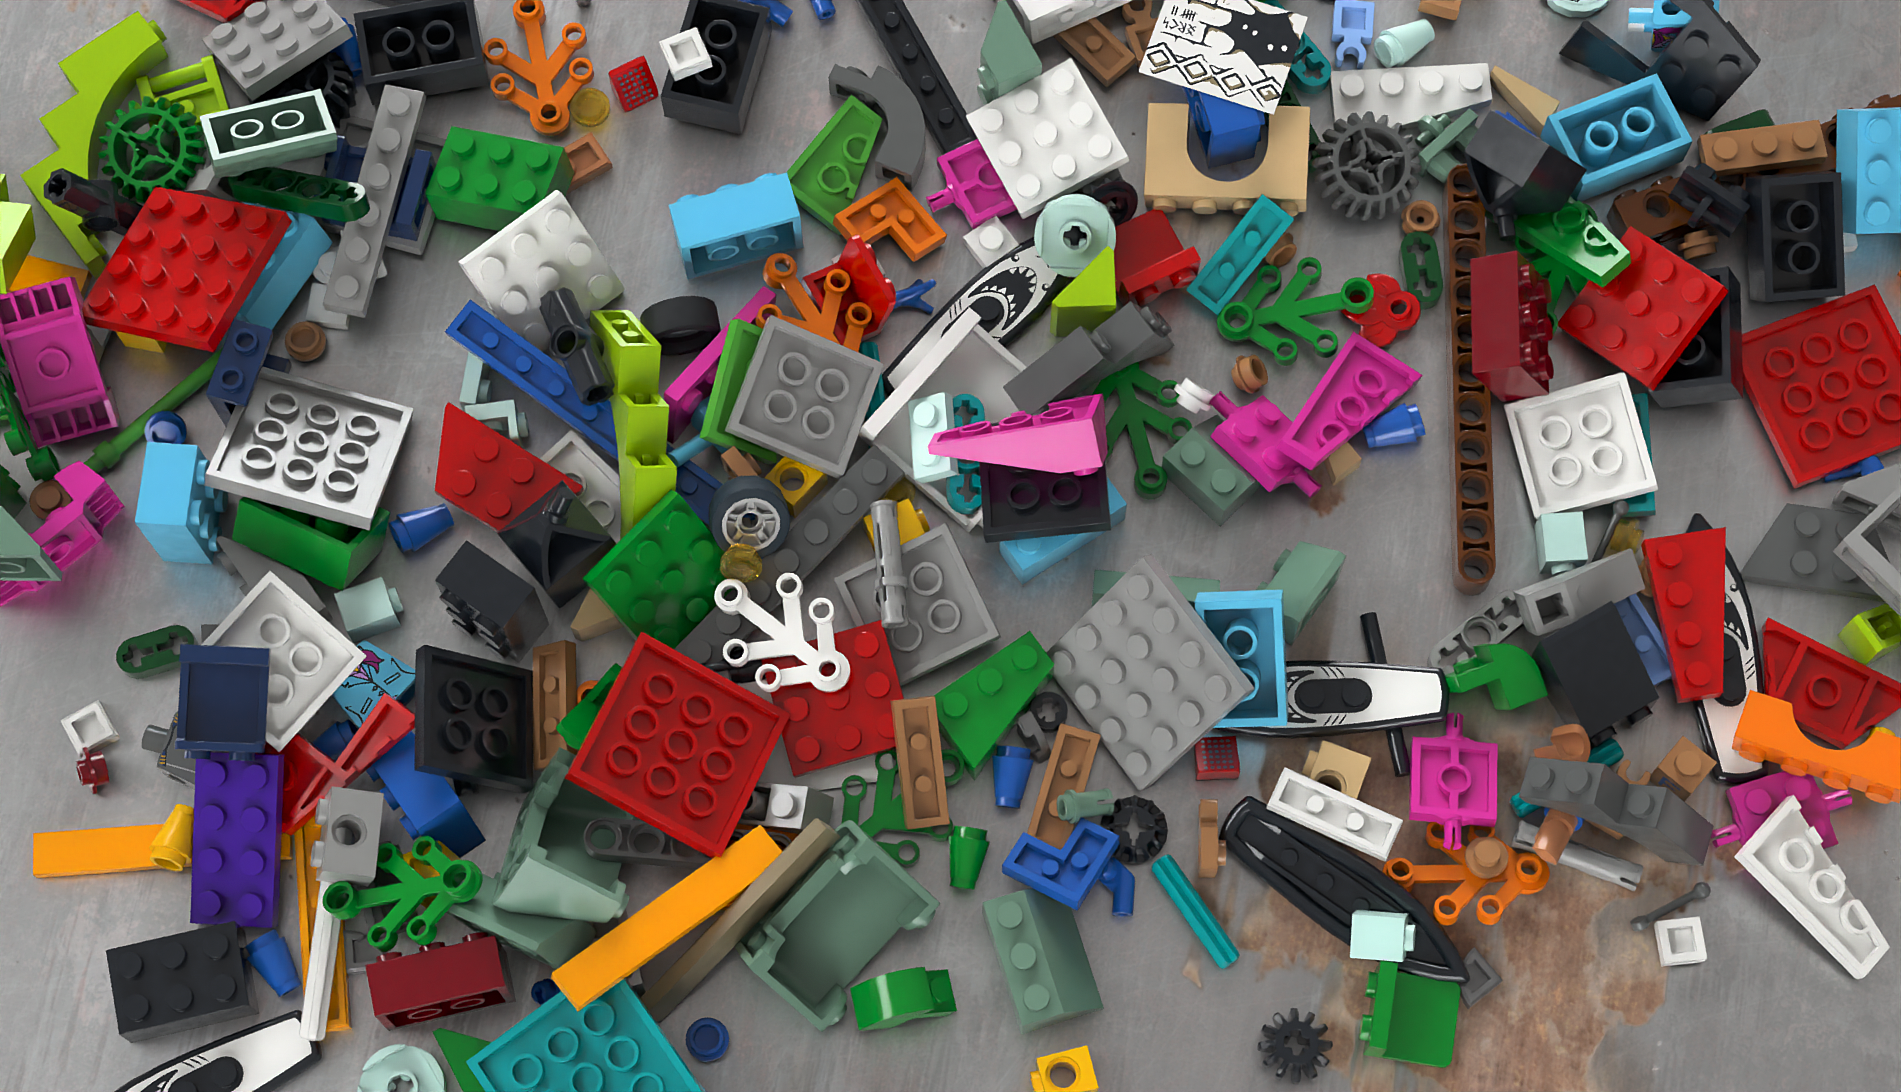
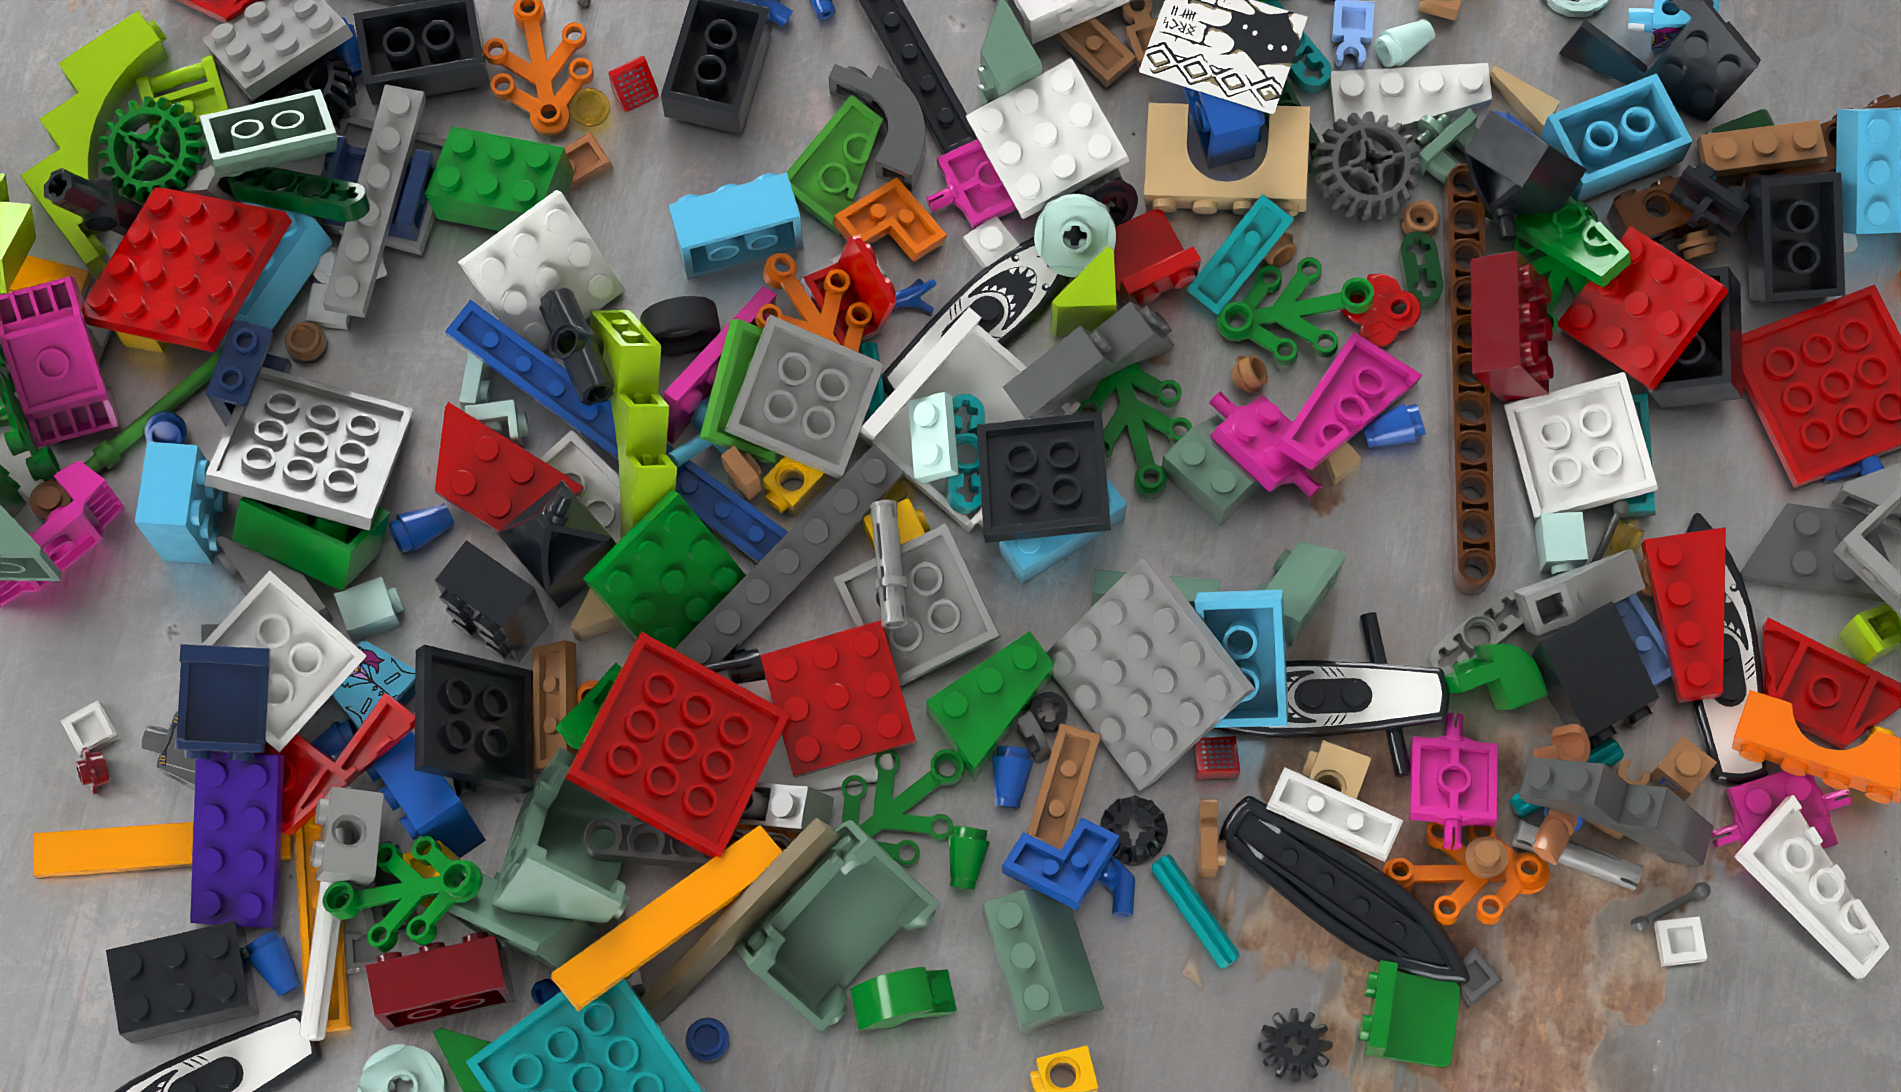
dark green beam [116,625,198,679] -> none
yellow cone [149,804,194,871] -> none
white tile [659,27,712,81] -> none
wheel [709,475,790,560] -> none
white plant [714,573,851,692] -> none
clear yellow plate [720,544,762,583] -> none
medium nougat plate [891,696,950,829] -> none
wedge [927,393,1108,476] -> none
sand green pin [1056,788,1114,824] -> none
white plate [1174,377,1214,414] -> none
light aqua brick [1350,910,1416,962] -> none

